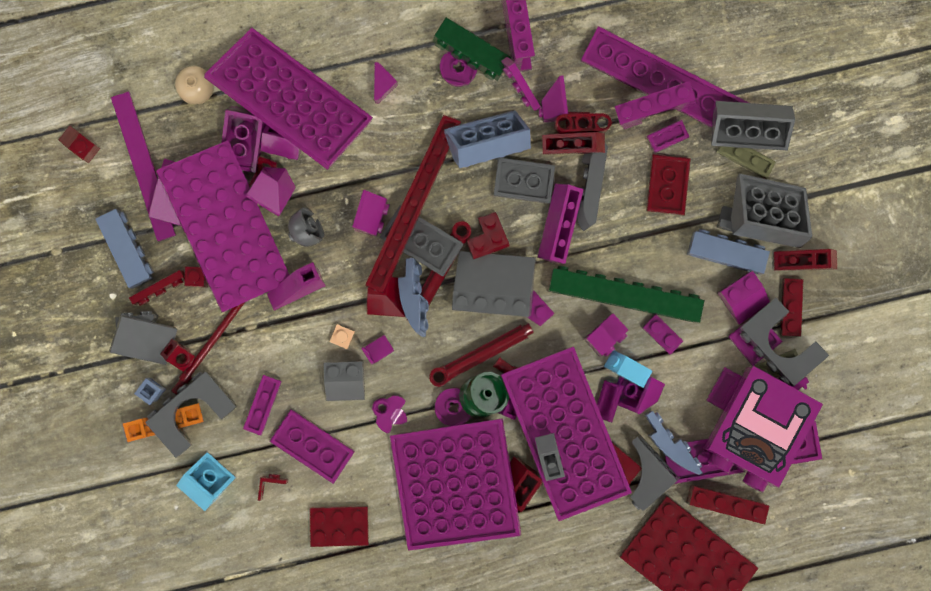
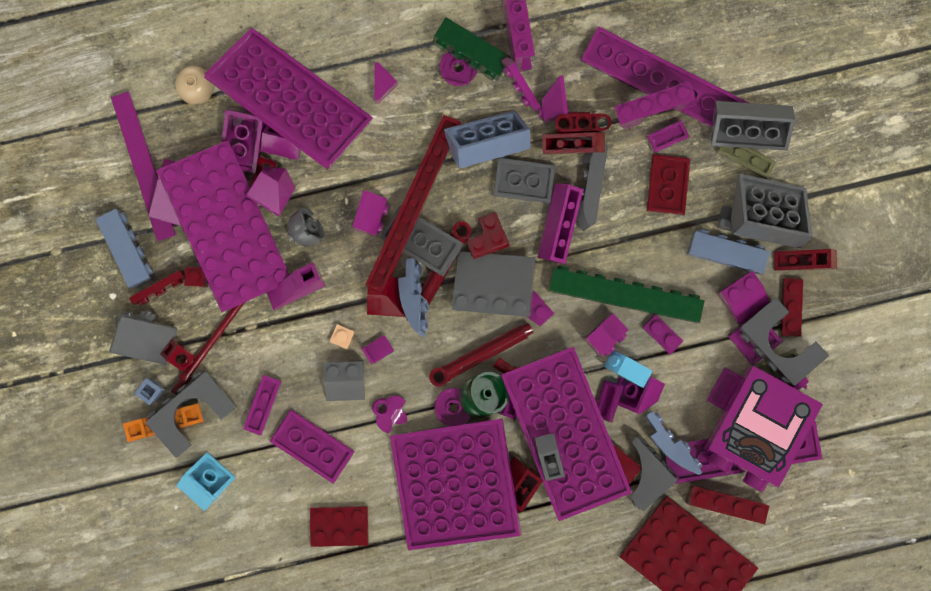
dark red slope [58,125,101,163] -> none
dark red bracket [258,474,289,501] -> none

